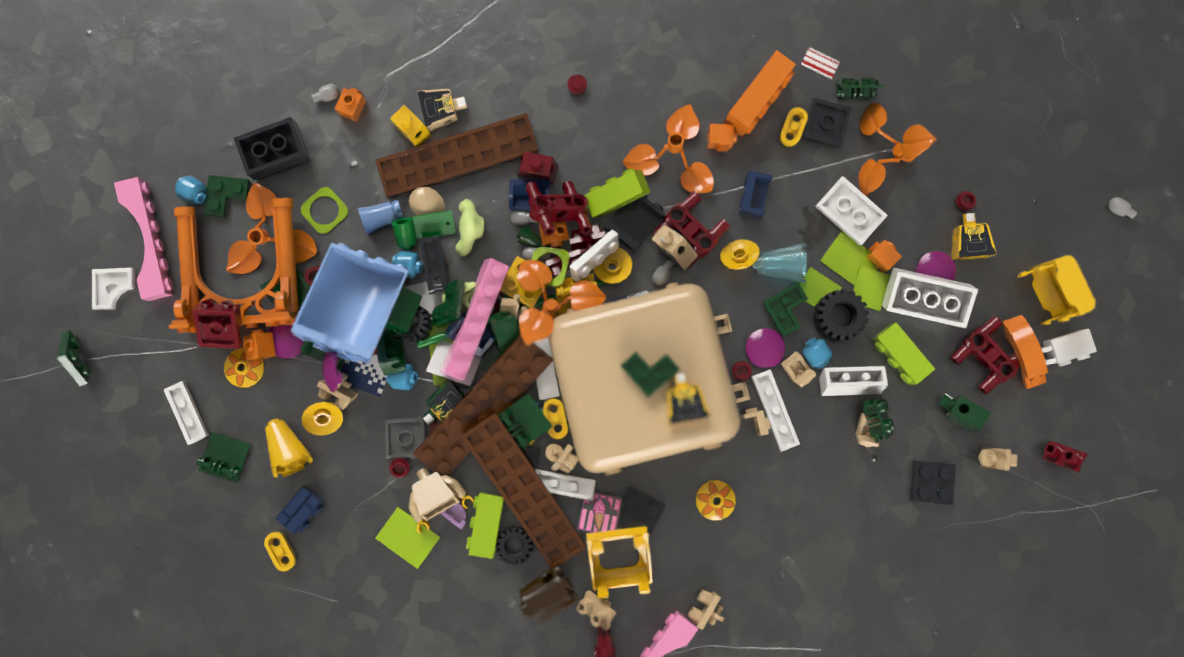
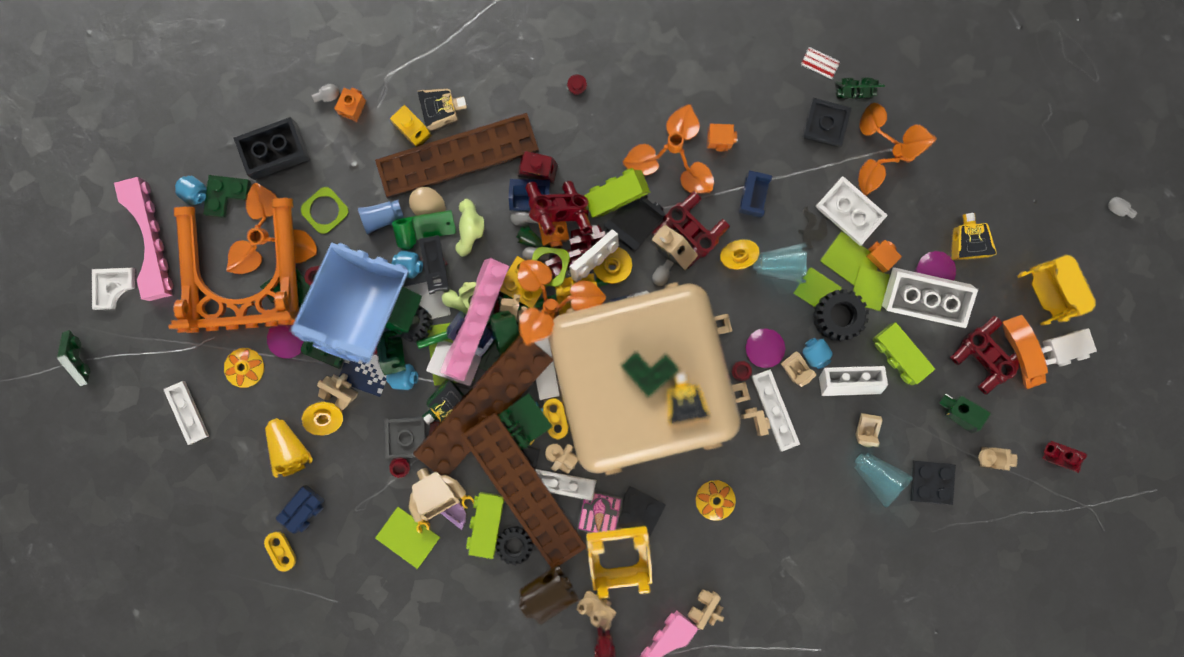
dark red plate [193,300,242,349] -> none
dark green hinge [197,432,250,483] -> none
orange brick [243,329,276,361] -> none
magenta dish [322,352,342,392] -> none
dark green plate [431,279,465,328] -> none
orange piece [723,50,796,137] -> none
dark green plate [763,282,808,337] -> none
yellow plate [780,107,808,147] -> none
dark green hinge [862,395,895,441] -> none
dark red plate [956,191,977,211] -> none
none -> clear light blue cone [854,453,913,508]

